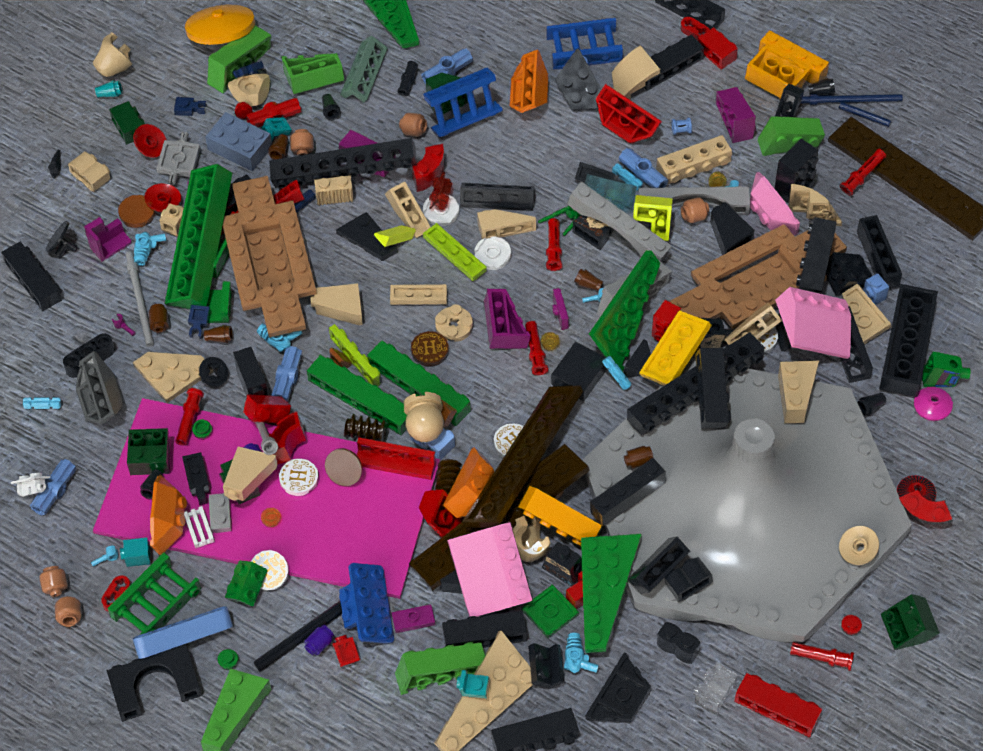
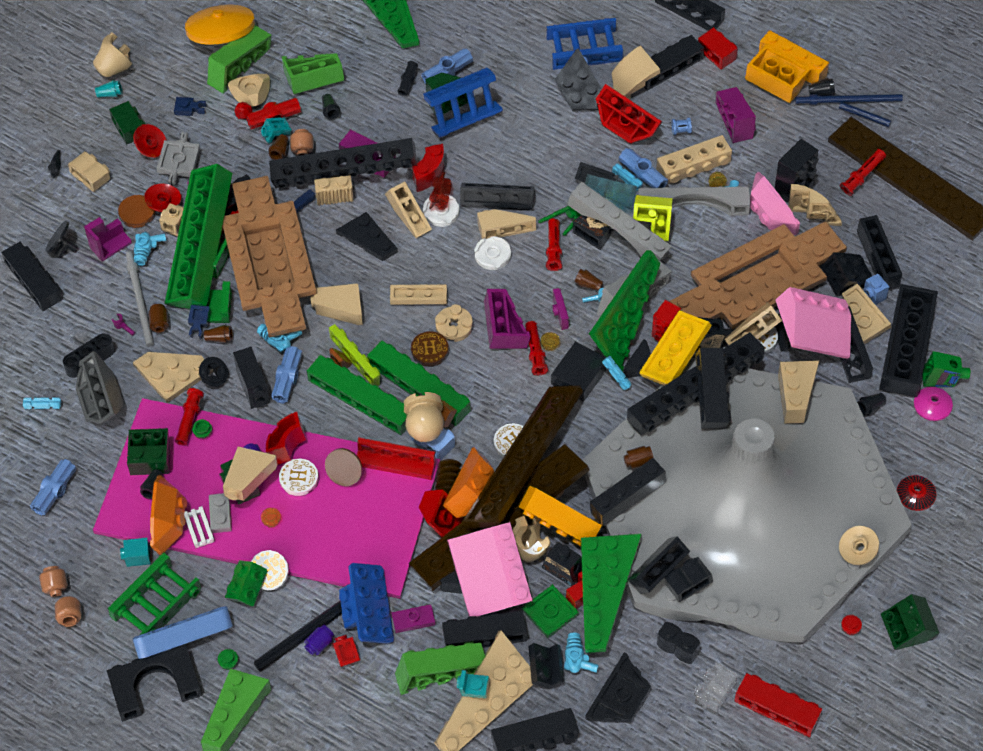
white hinge [11,473,50,497] -> none
medium azure hand [91,546,118,566] -> none
red beam [101,575,131,612] -> none
black hinge [182,452,210,505] -> none
sand blue brick [205,112,272,172] -> none
dark blue plate [233,61,264,78] -> none
red brick [243,394,291,423] -> none
light grey piece [255,422,278,455] -> none
red slope [273,180,304,204] -> none
sand green fence [340,35,388,103] -> none
dark brown piece [344,414,386,442] -> none
neon yellow slope [374,225,416,247] -> none
nougat head [399,113,427,137] -> none
lime plate [423,223,487,281] -> none
orange wedge [510,49,548,113] -> none
red beam [680,17,710,41] -> none
nougat head [680,197,709,223] -> none
black slope [710,202,755,255] -> none
bright green wedge [757,116,825,156] -> none
black slope [775,84,804,117] -> none
red pin [790,642,854,671] -> none
black wedge [796,217,837,294] -> none
red brick [899,489,953,522] -> none

